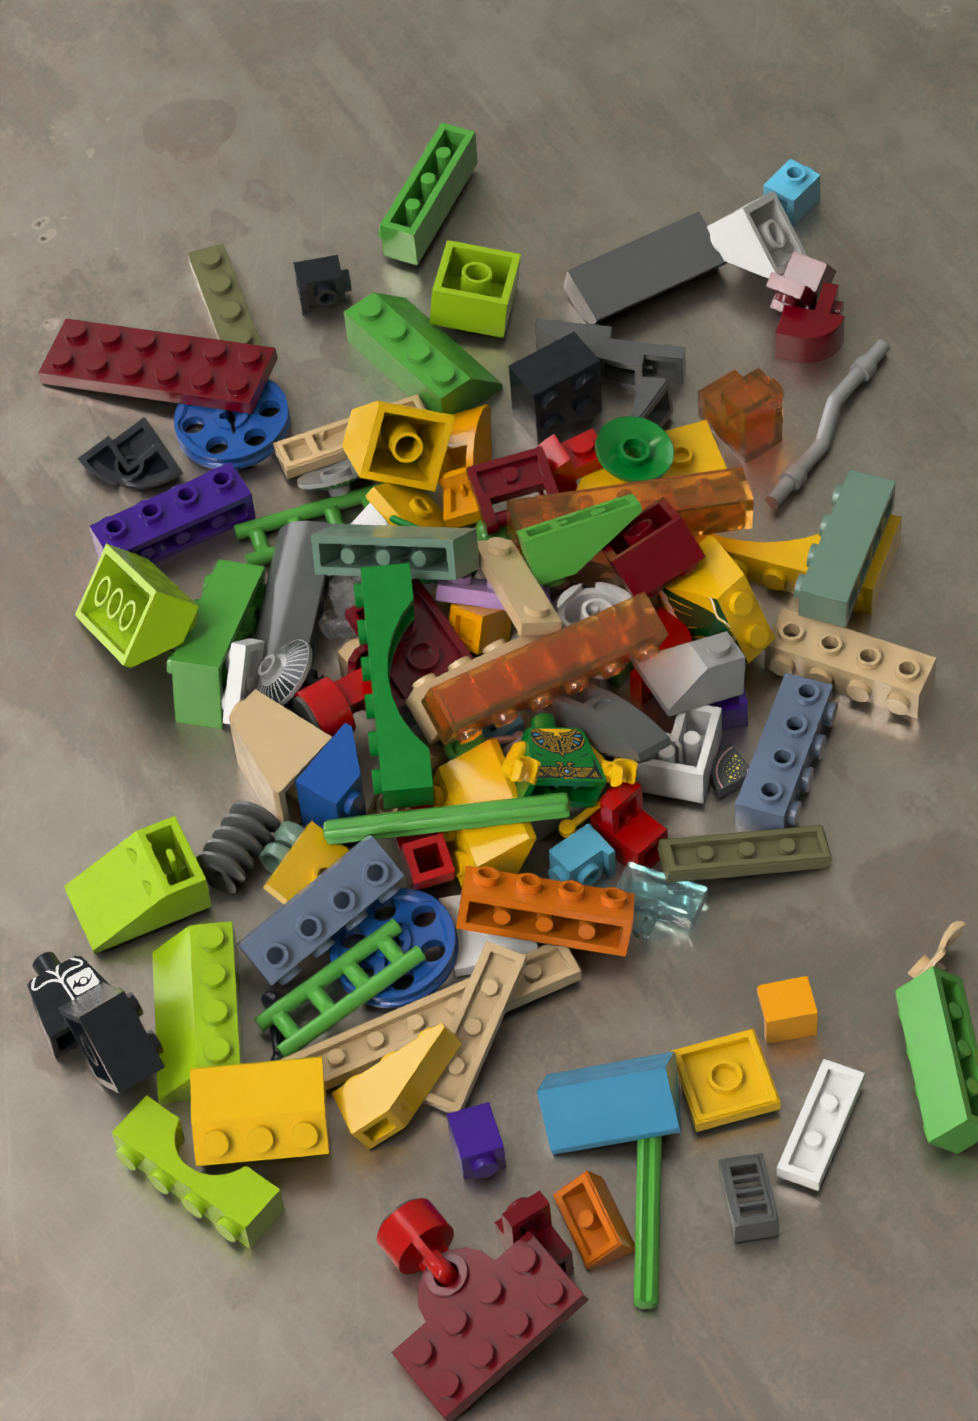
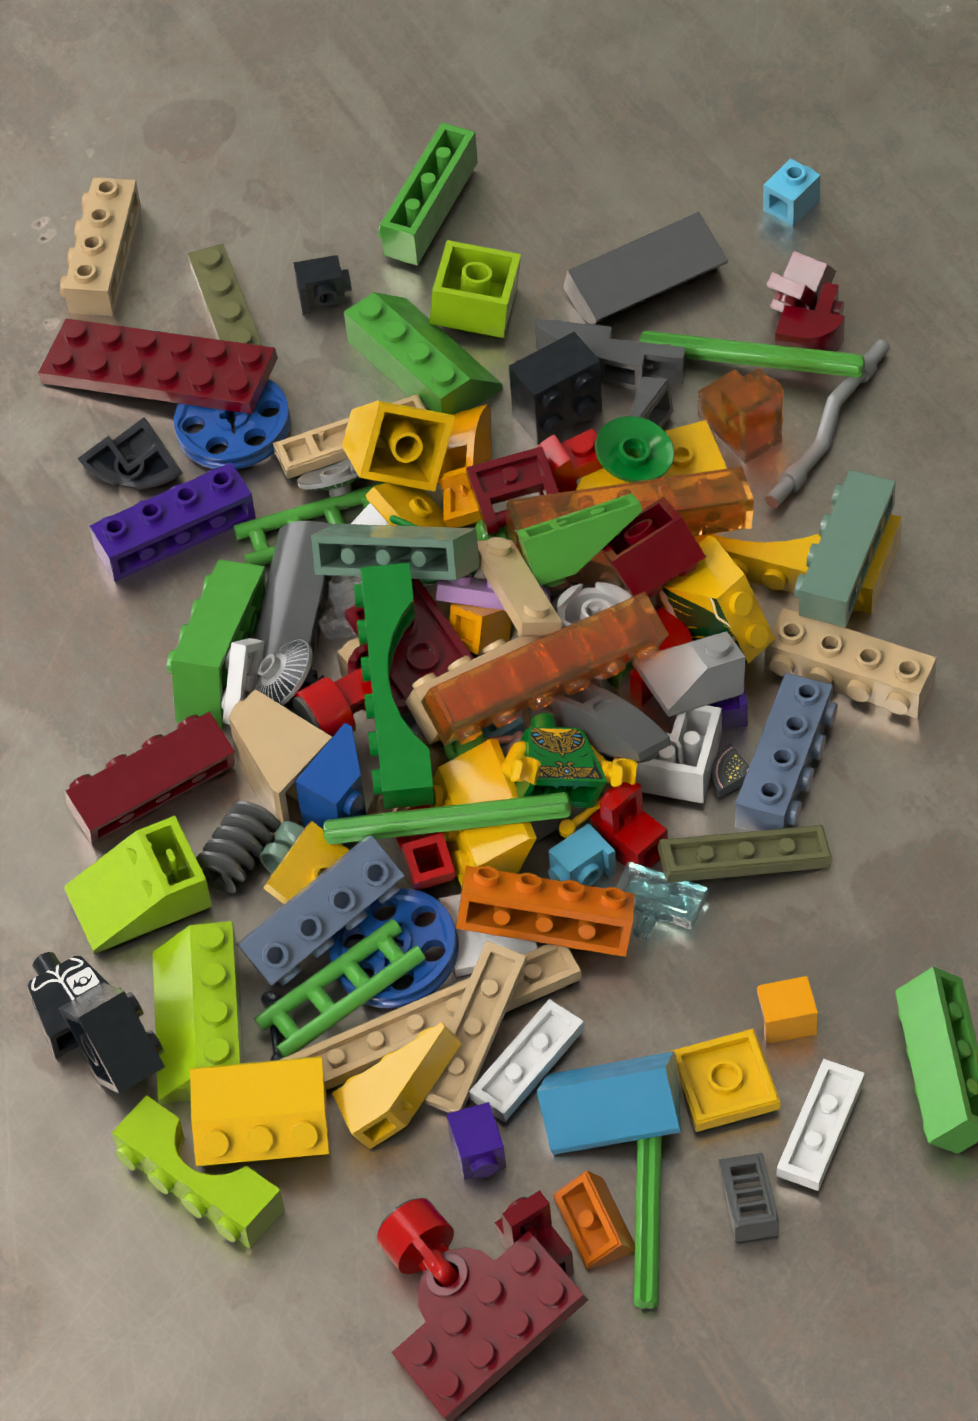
lime slope [75,543,199,668] -> none
white slope [707,191,807,279] -> none
tan plate [907,921,967,979] -> none
none -> tan brick [60,177,141,316]
none -> dark red brick [65,711,235,845]
none -> white plate [469,999,584,1122]
none -> bright green axle [639,331,865,378]

